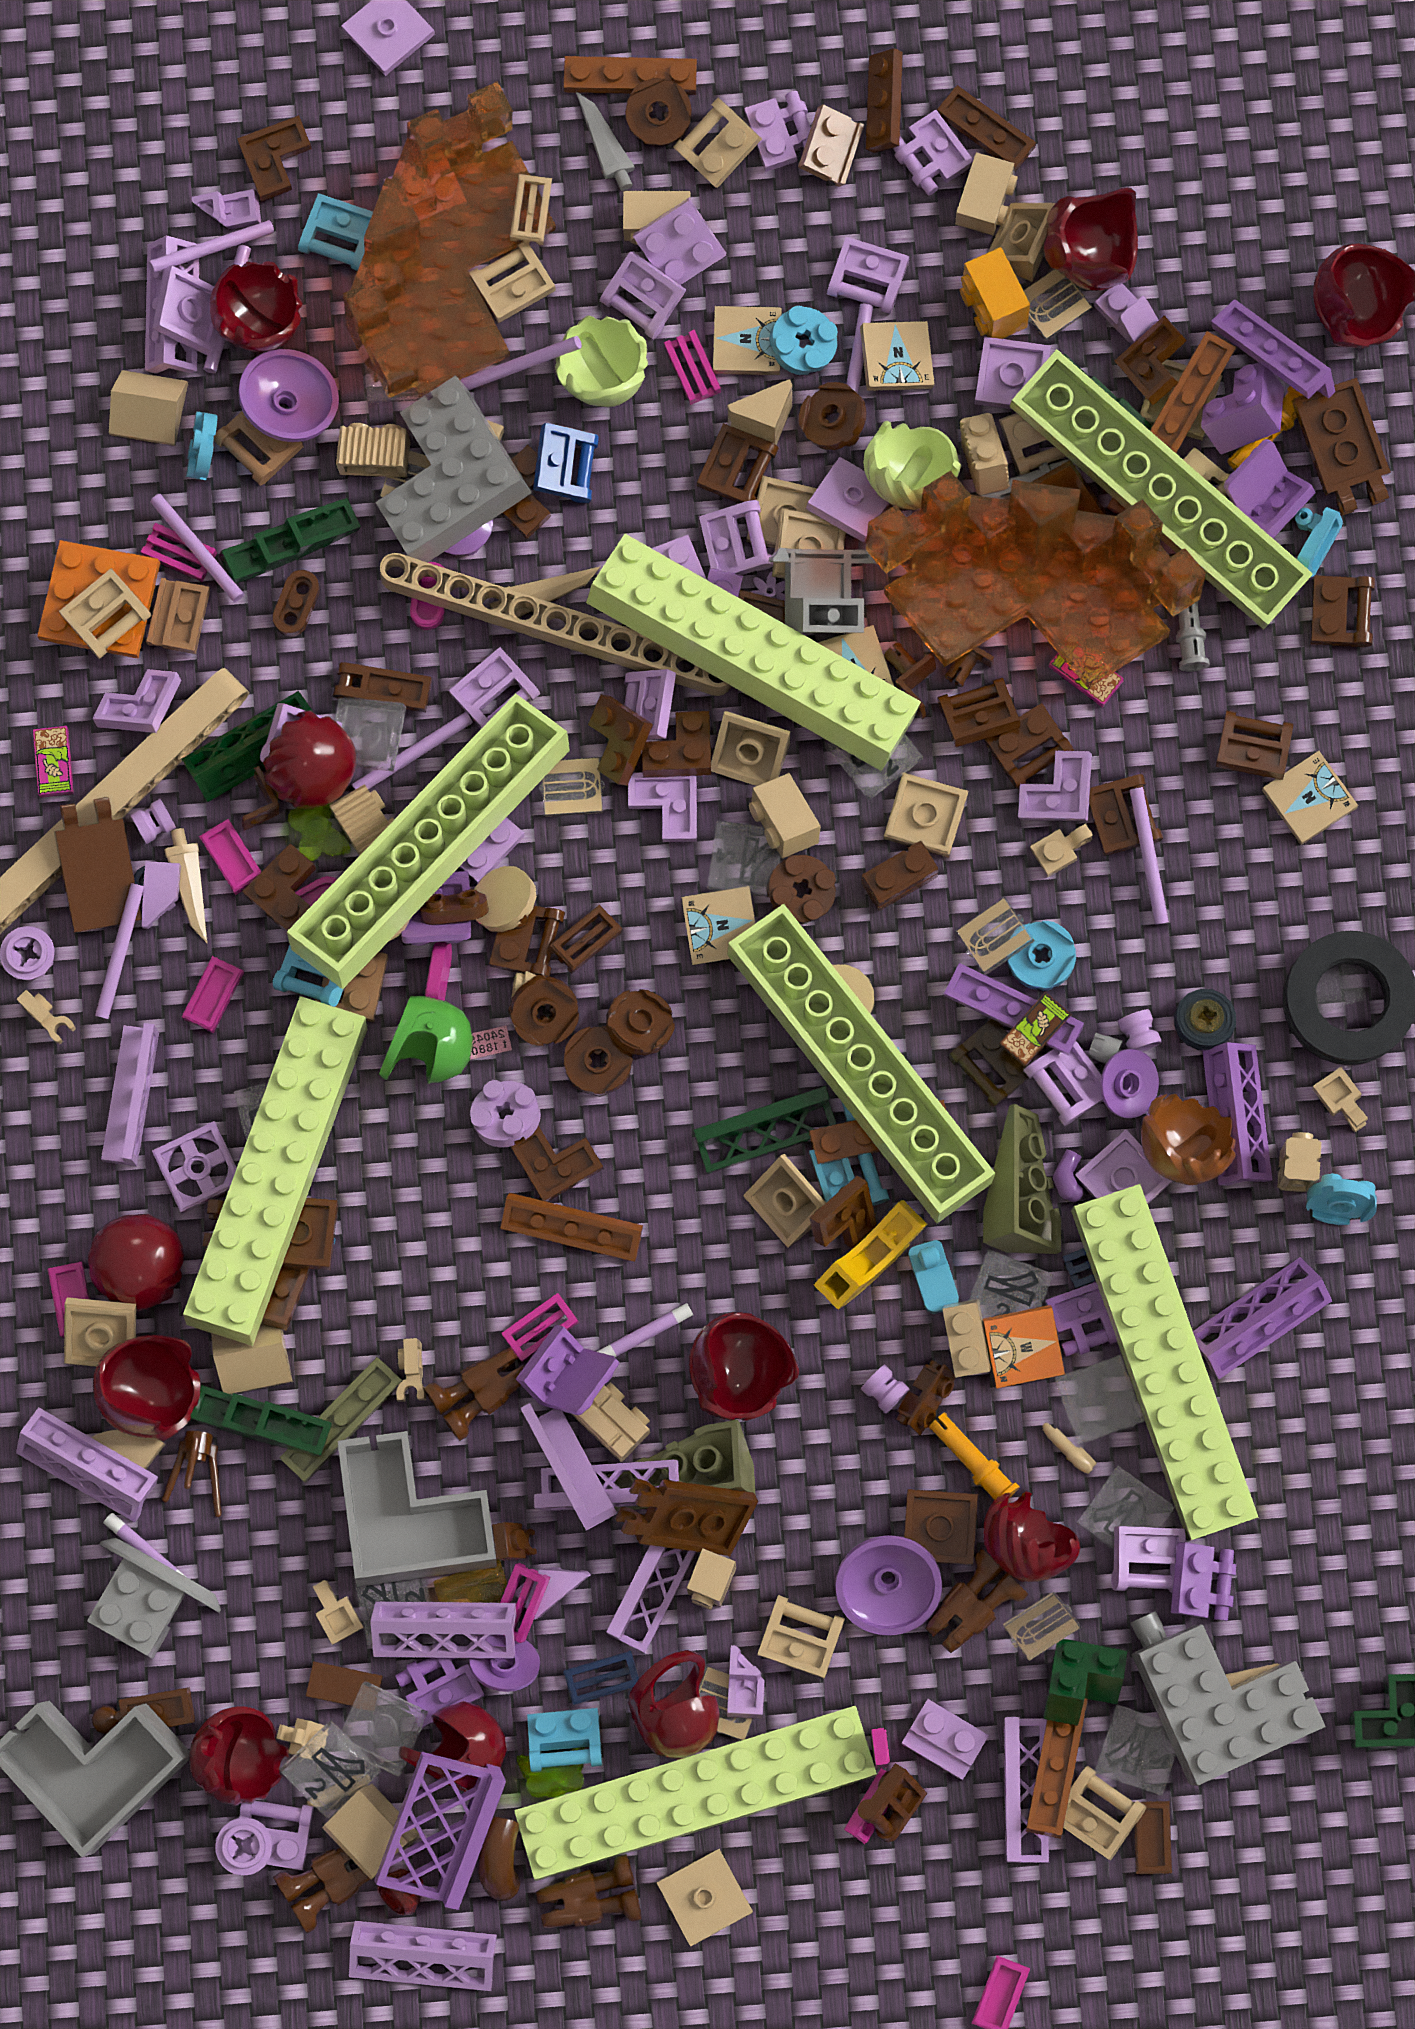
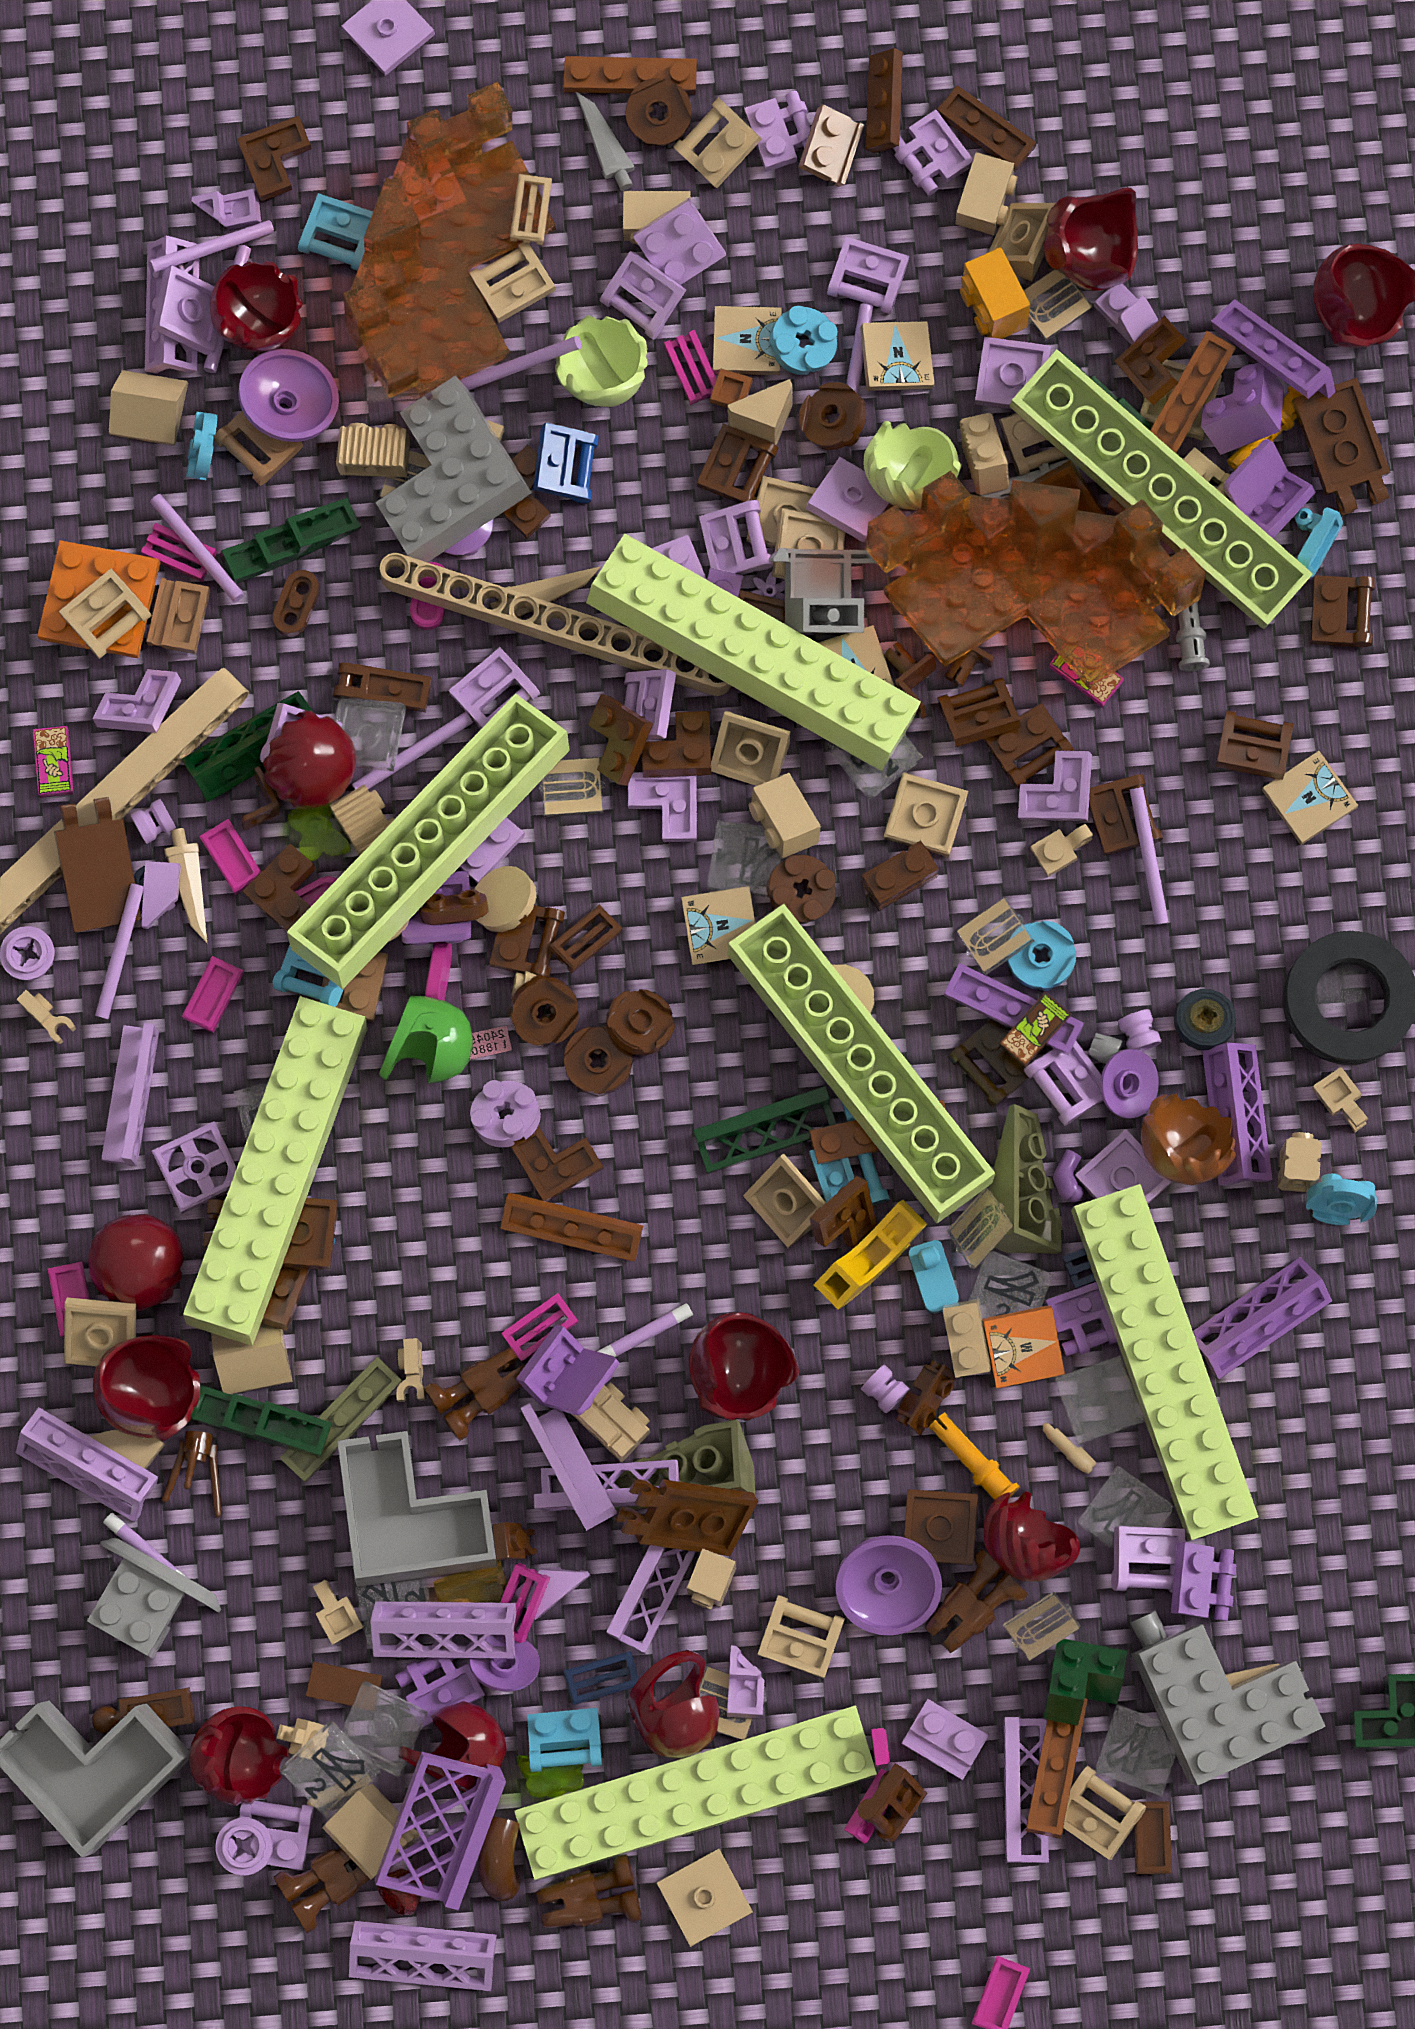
none -> dark orange tile [710,368,753,408]
none -> clear piece [947,1188,1014,1269]

